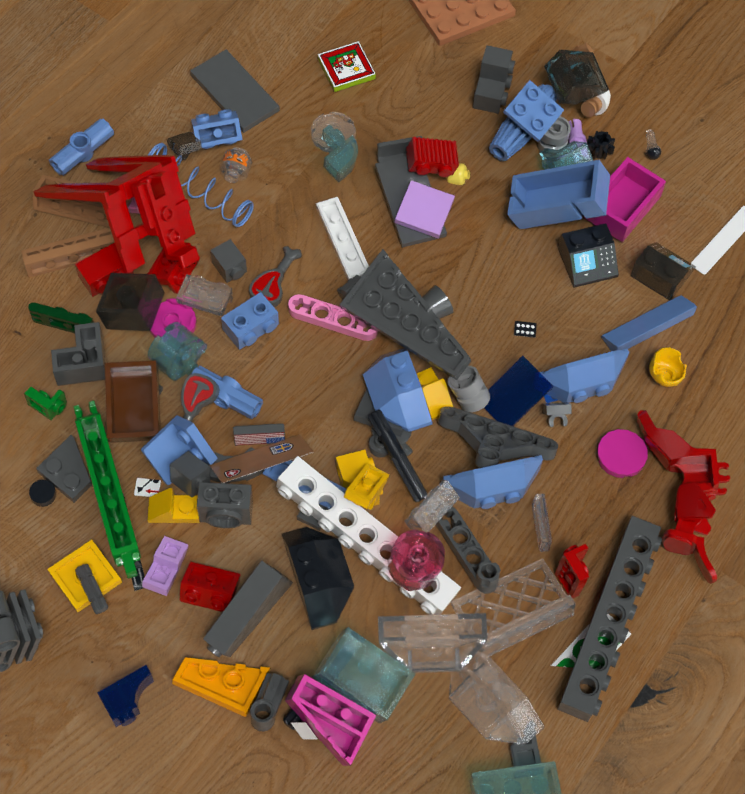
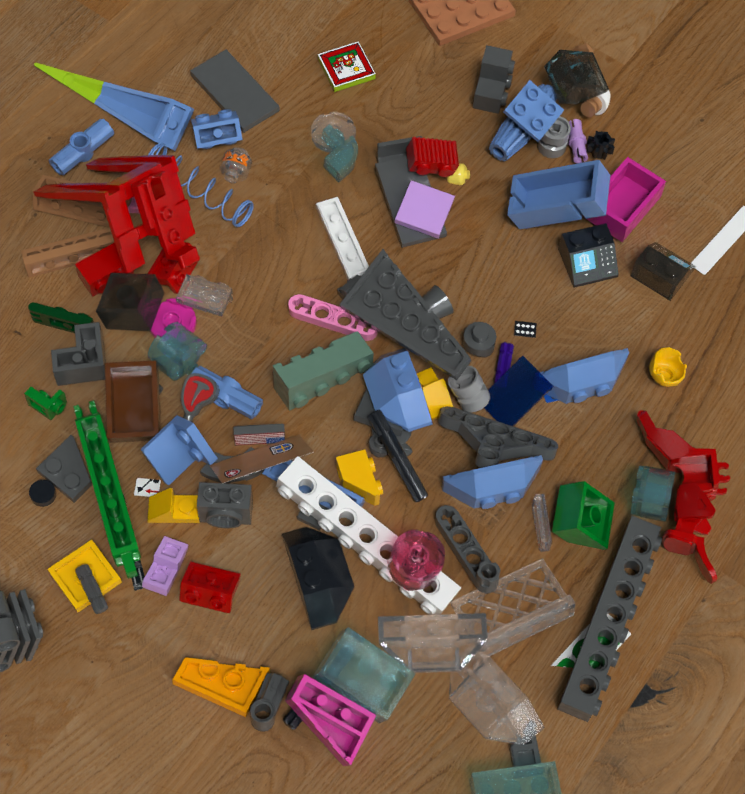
clear blue arch [97,665,154,727] -> none
clear smoke tile [167,132,202,160] -> none
dark grey brick [170,451,210,497] -> none
dark grey slope [203,561,293,658] -> none
dark grey brick [210,239,247,283] -> none
medium blue brick [221,292,279,350] -> none
dark grey piece [248,246,302,307] -> none
white sticker [291,722,317,739] -> none
yellow slope [344,463,390,510] -> none
clear bracket [404,480,460,534] -> none
clear light blue brick [539,141,593,169] -> none
tile [542,402,572,427] -> none
red bracket [554,544,589,600] -> none
dark pink tile [597,429,648,478] -> none
medium blue slope [601,295,697,351] -> none
piece [645,129,662,160] -> none
none -> medium blue plate [34,63,194,151]
none -> sand green wedge [273,331,374,411]
none -> dark grey piece [462,322,497,357]
none -> dark purple axle [494,342,514,388]
none -> green slope [552,481,615,550]
none -> clear light blue brick [630,465,676,522]

